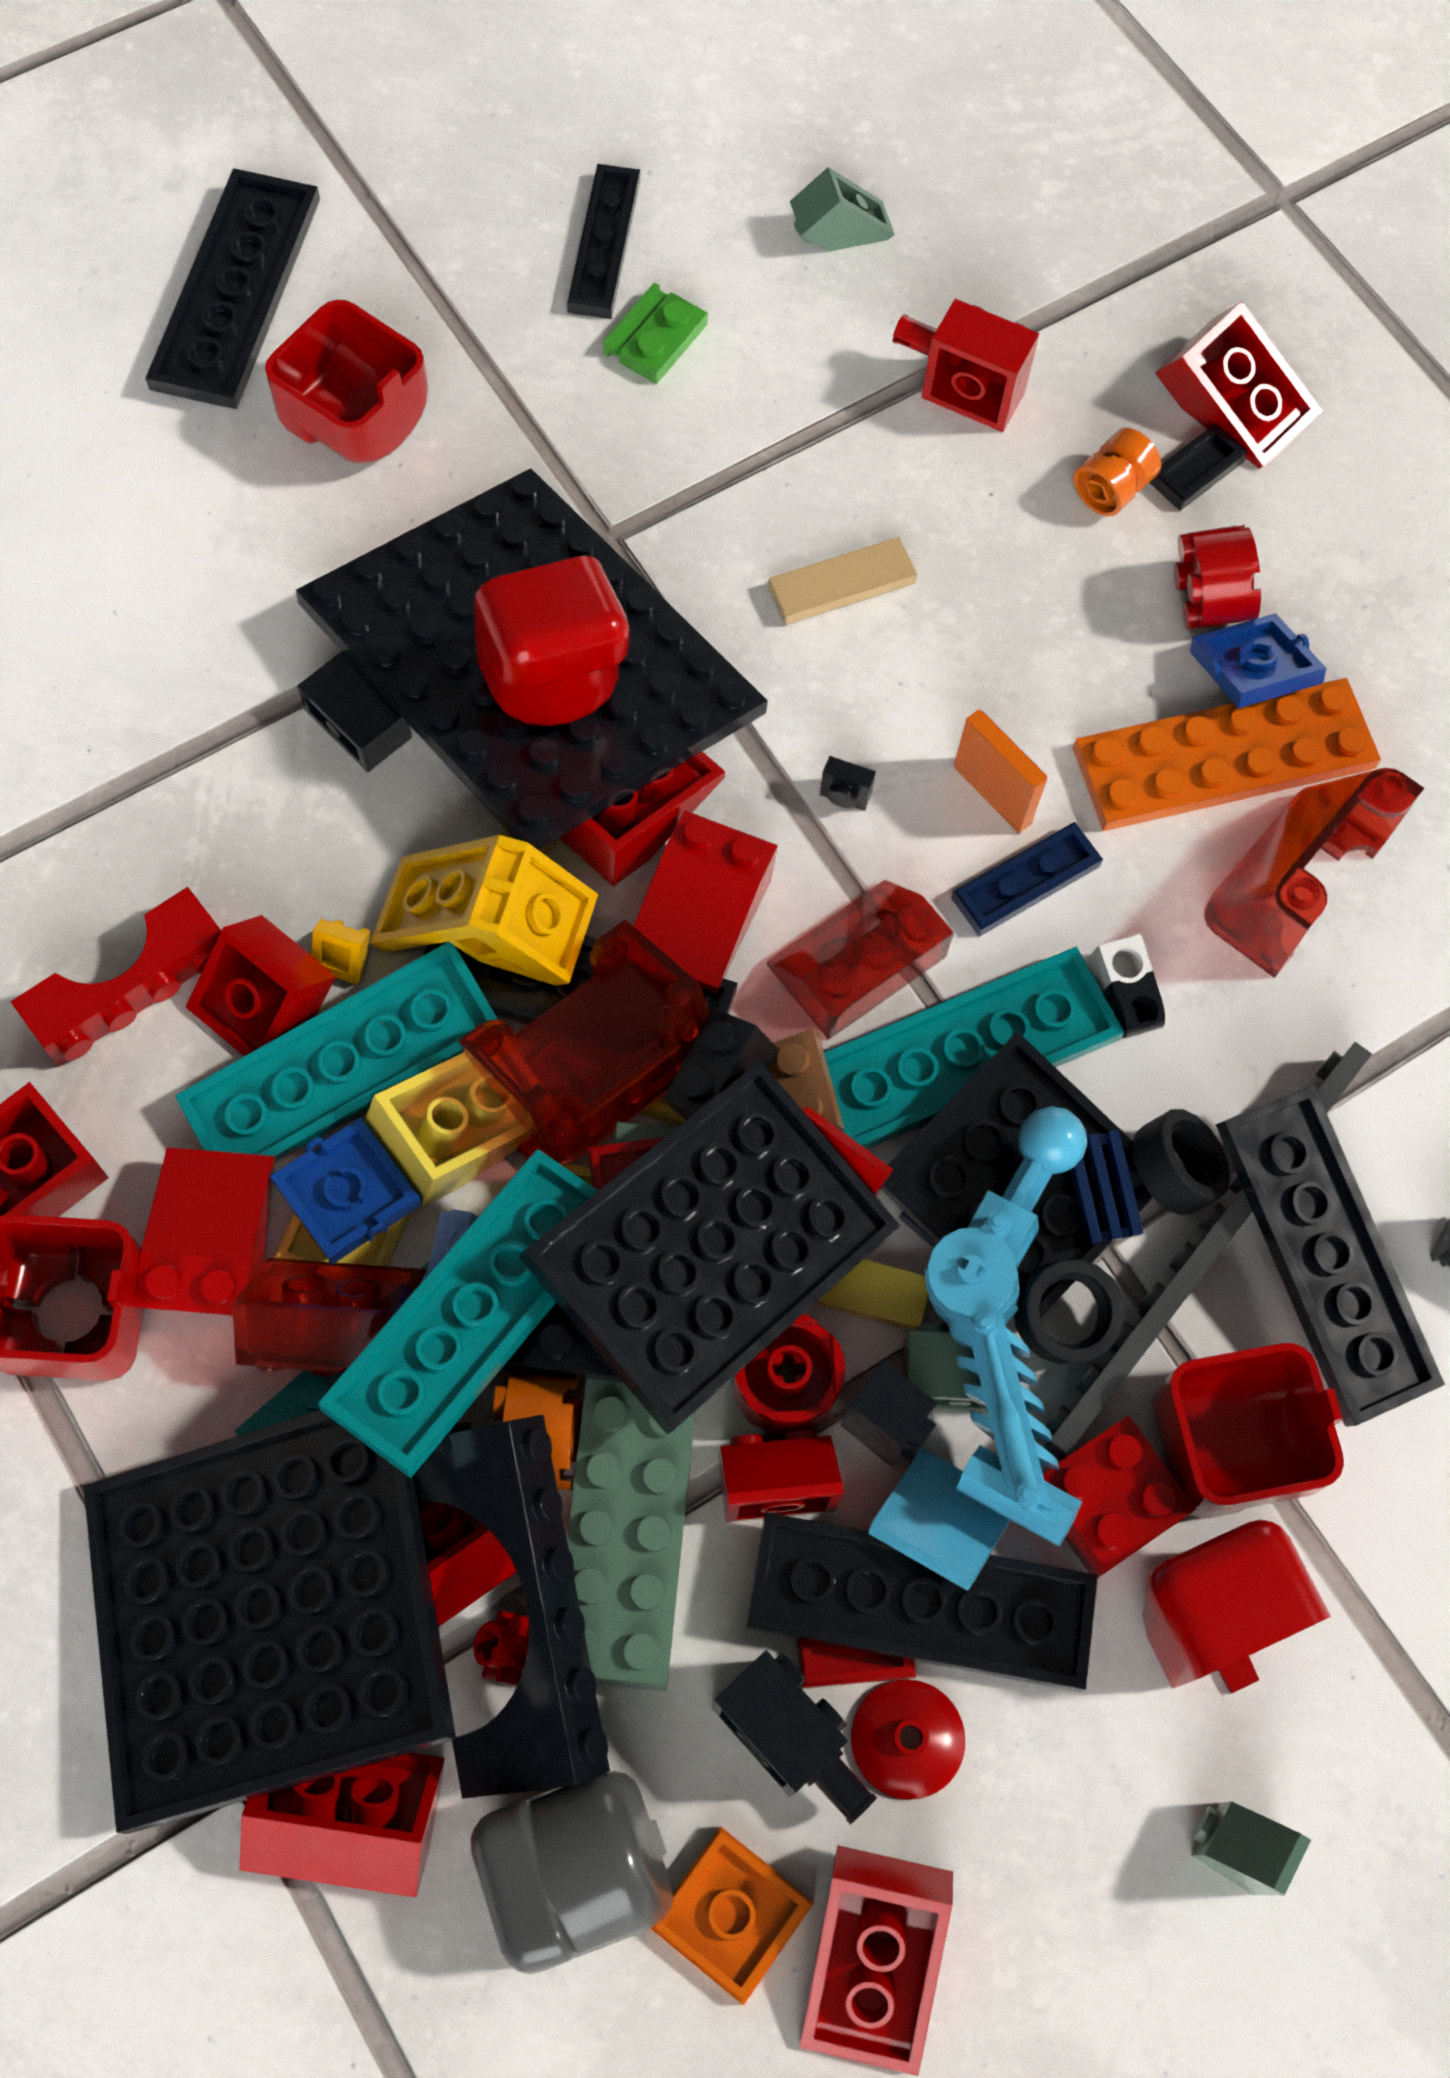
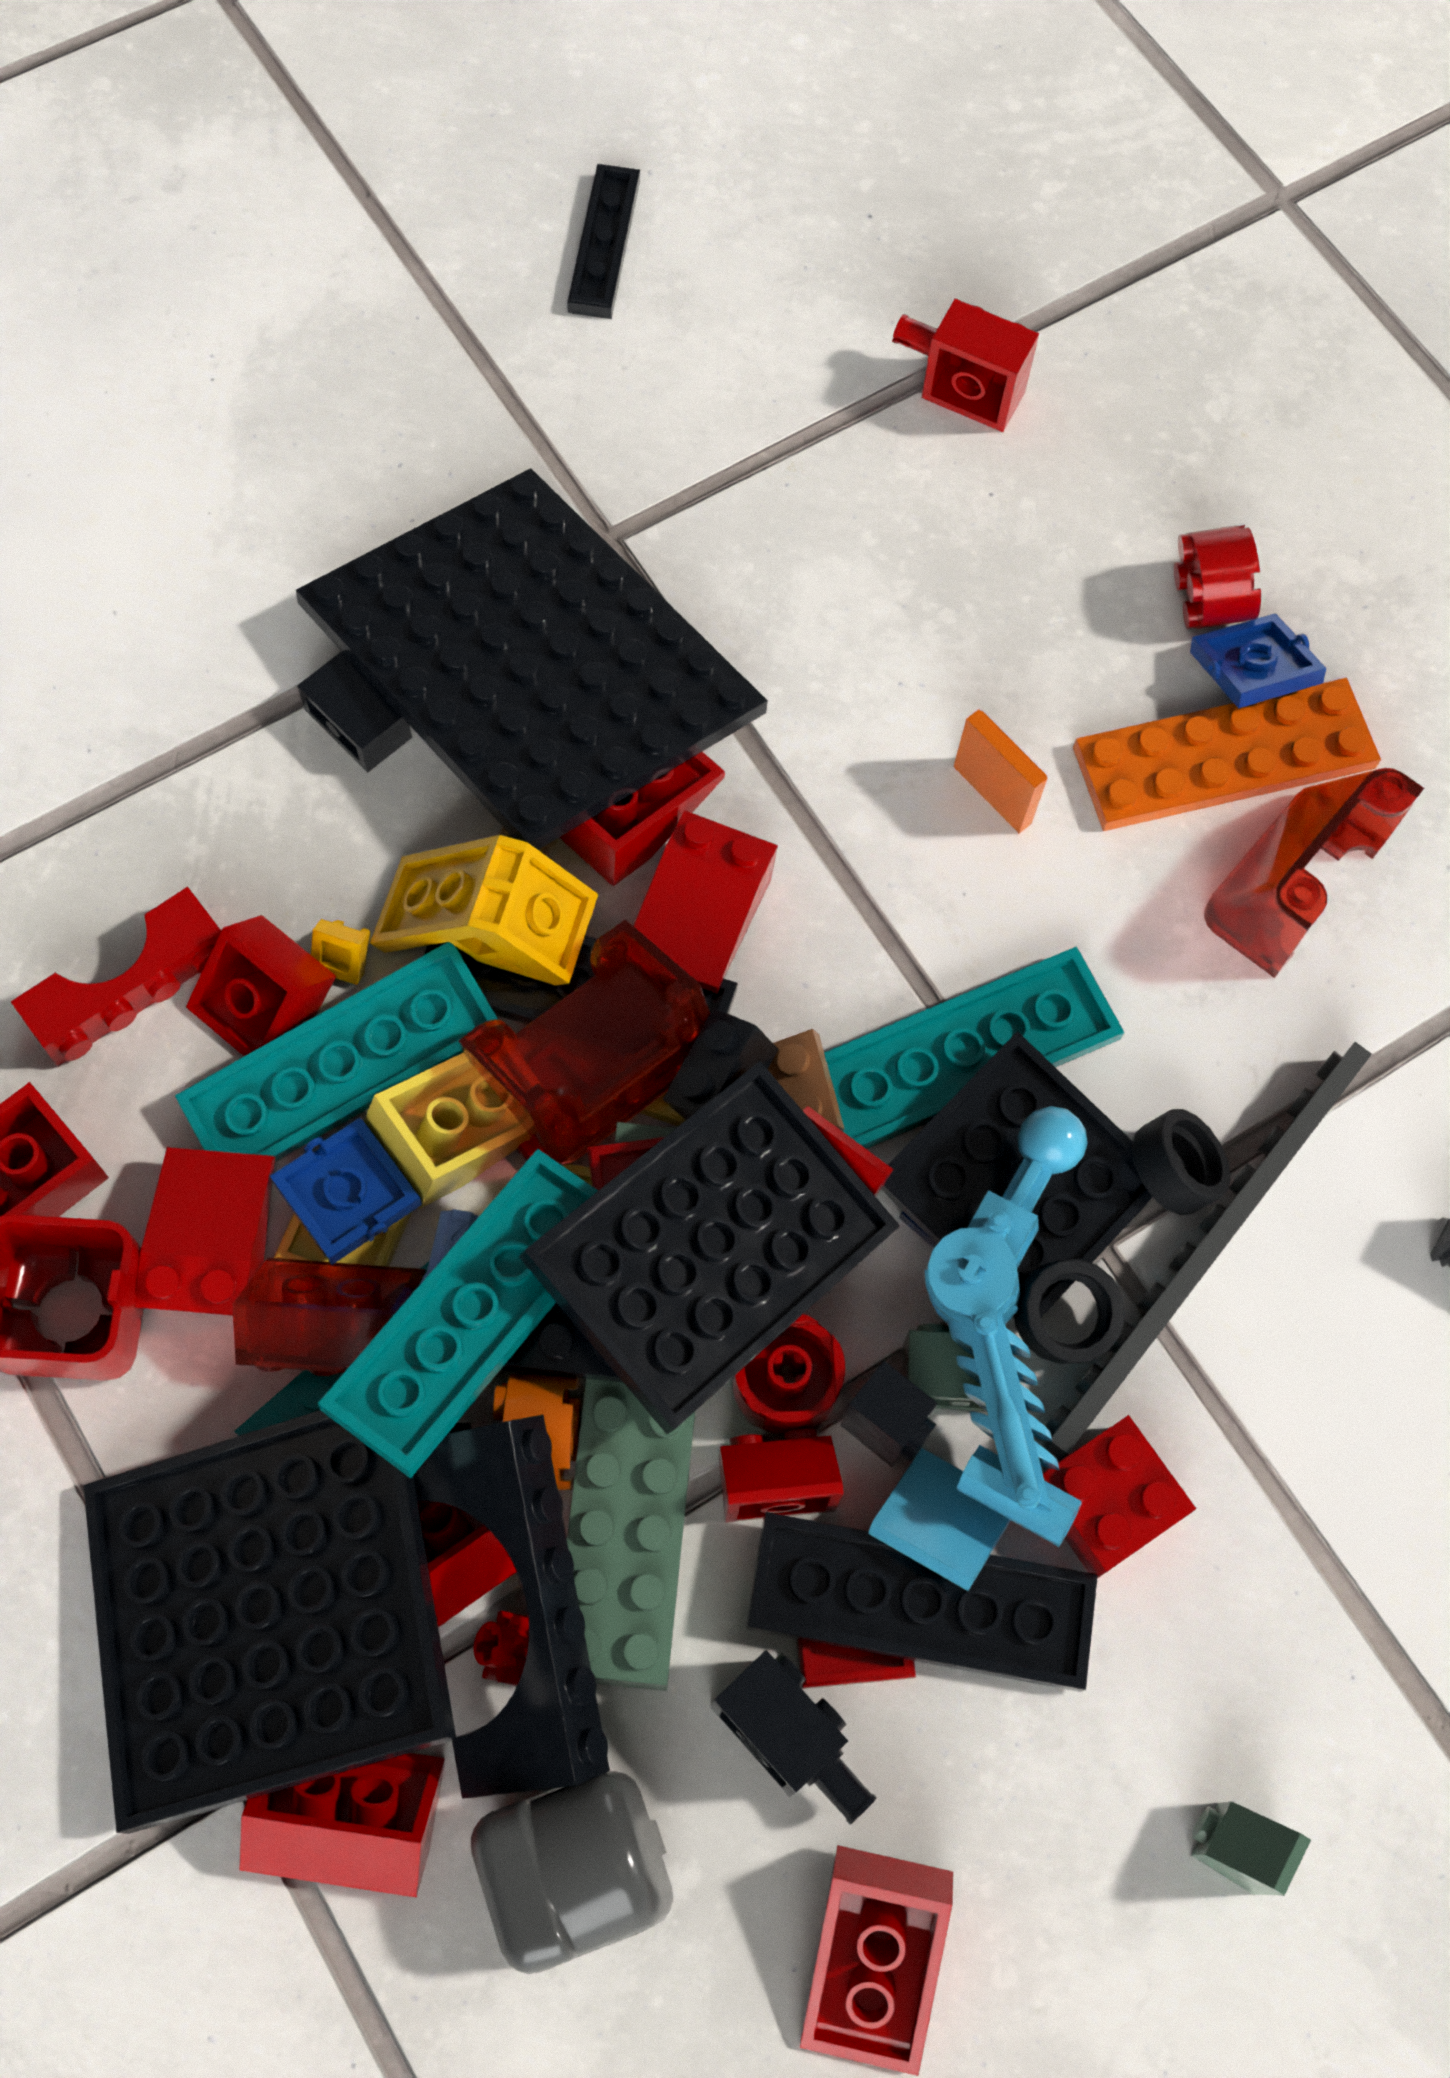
black plate [145,168,320,409] -> none
red piece [265,299,428,463] -> none
red piece [474,556,630,726] -> none
bright green plate [603,282,708,384] -> none
orange tile [650,1826,815,2006] -> none
clear red slope [767,880,954,1040] -> none
tan tile [768,537,917,625] -> none
sand green slope [790,167,895,252] -> none
light yellow tile [815,1259,928,1331] -> none
black plate [819,755,876,811] -> none
red dish [851,1679,965,1800] -> none
dark blue tile [951,822,1103,937] -> none
dark blue tile [1070,1130,1144,1246] -> none
orange wheel [1073,428,1162,516] -> none
leg [1087,934,1165,1038] -> none
red piece [1142,1519,1331,1694] -> none
black tile [1150,424,1248,511] -> none
red piece [1153,1343,1344,1518] -> none
red slope [1155,302,1322,469] -> none
black plate [1215,1085,1445,1427] -> none

